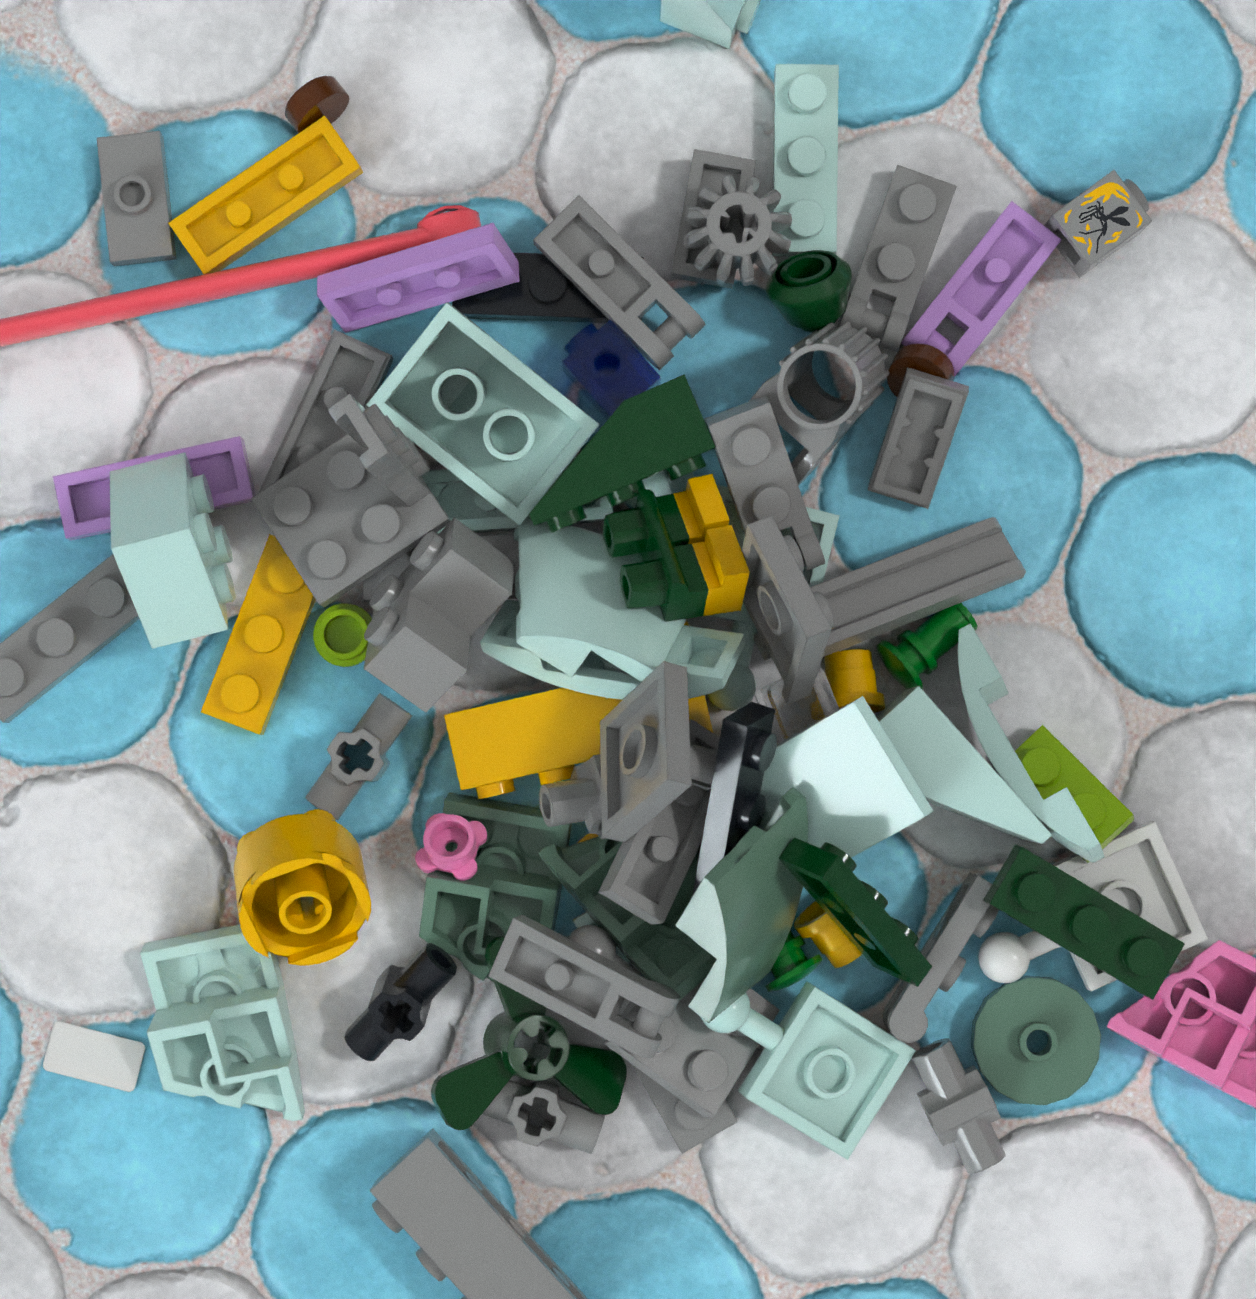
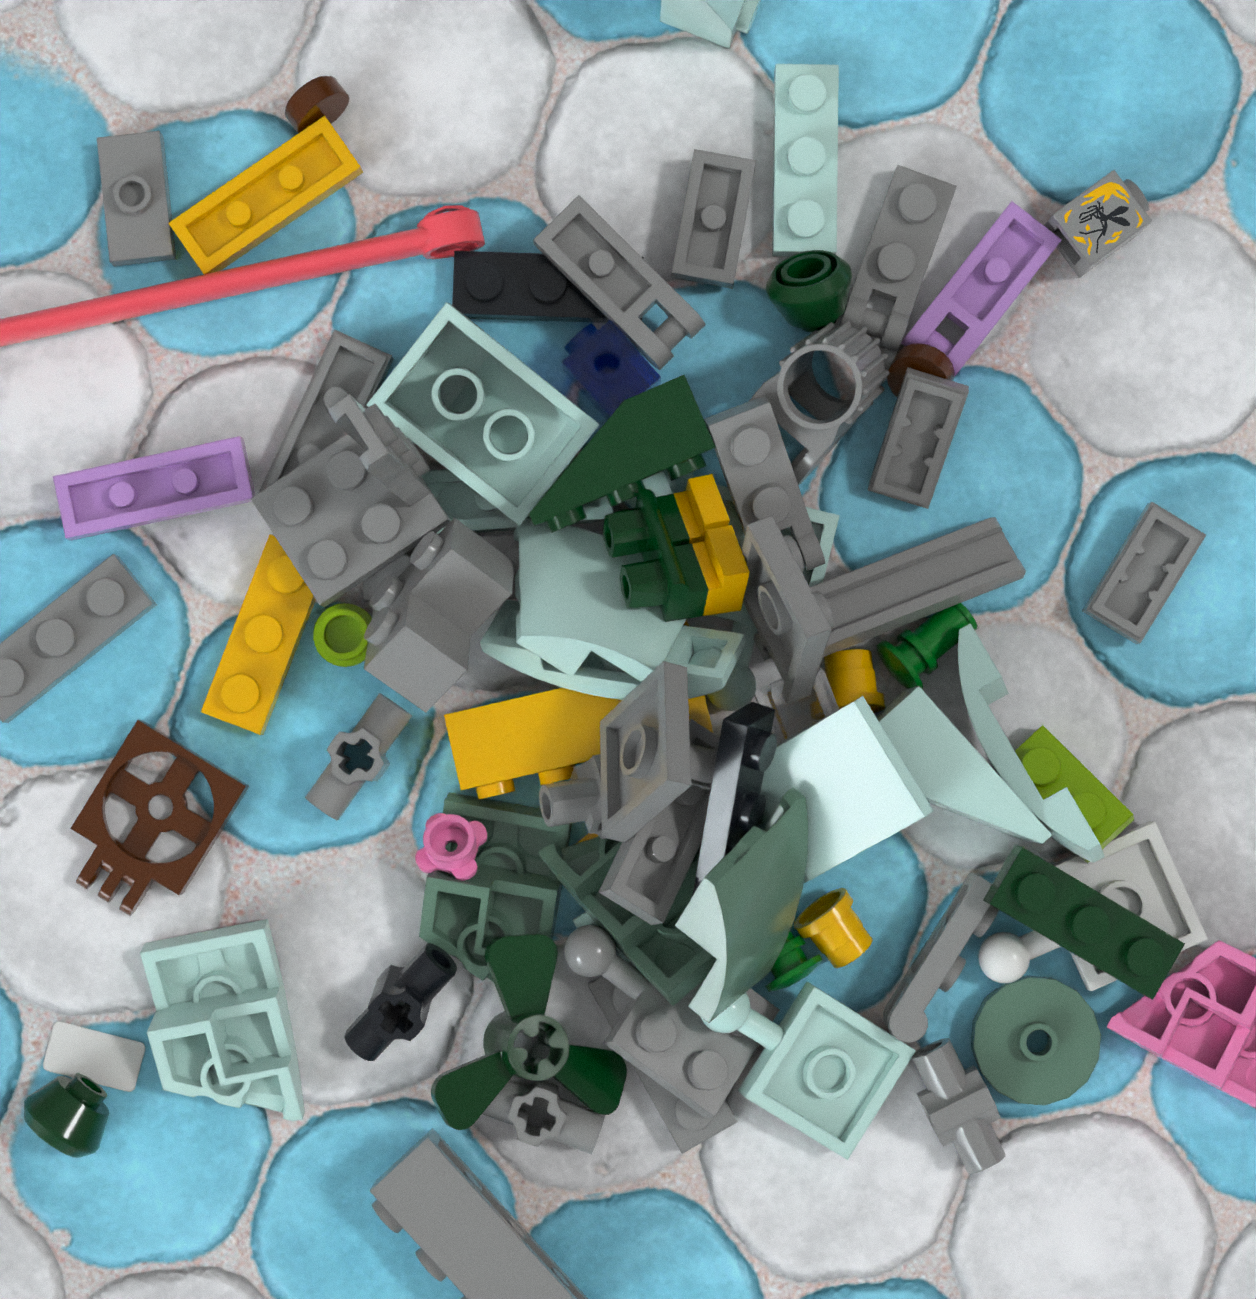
light aqua brick [109,452,236,649] -> none
yellow brick [234,809,371,966] -> none
lavender plate [317,223,520,333] -> none
light grey plate [488,915,680,1058] -> none
light grey gear [684,175,792,286] -> none
dark green plate [779,837,933,987] -> none
none -> dark green cone [24,1073,109,1158]
none -> reddish brown piece [70,720,249,916]
none -> light grey plate [1082,502,1206,644]

